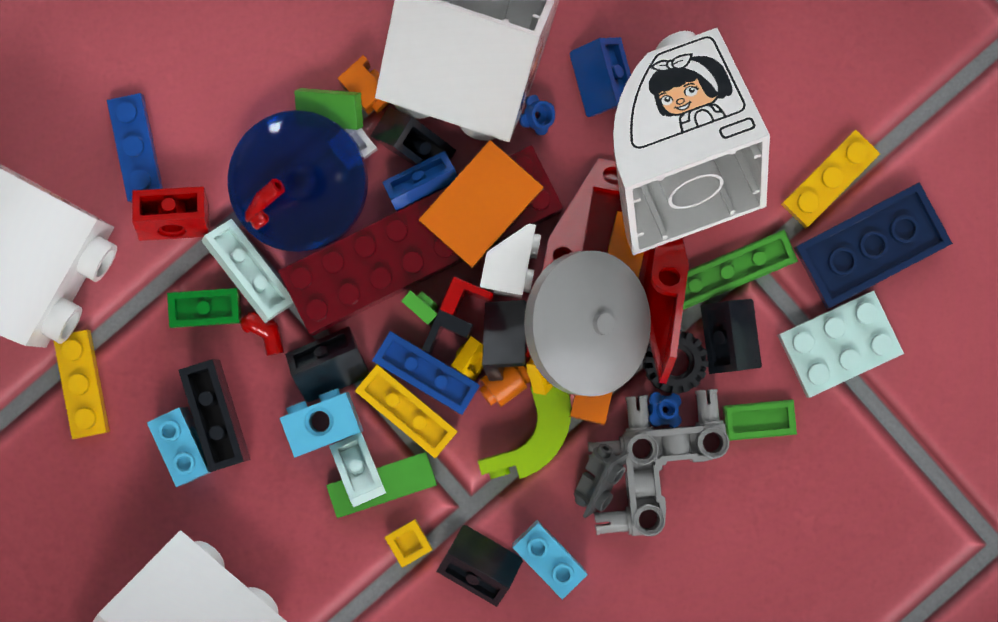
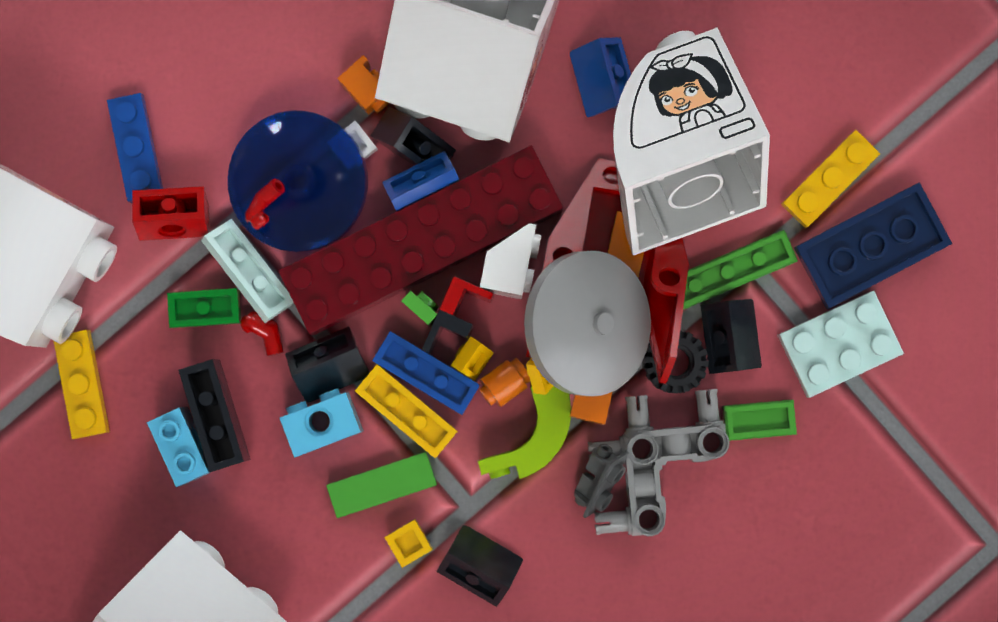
bright green tile [294,88,363,130] -> none
light aqua plate [329,432,386,507] -> none
orange tile [419,140,544,268] -> none
black panel [482,300,527,381] -> none
medium azure brick [512,520,588,600] -> none
blue plate [519,95,555,135] -> none
blue plate [648,392,682,428] -> none

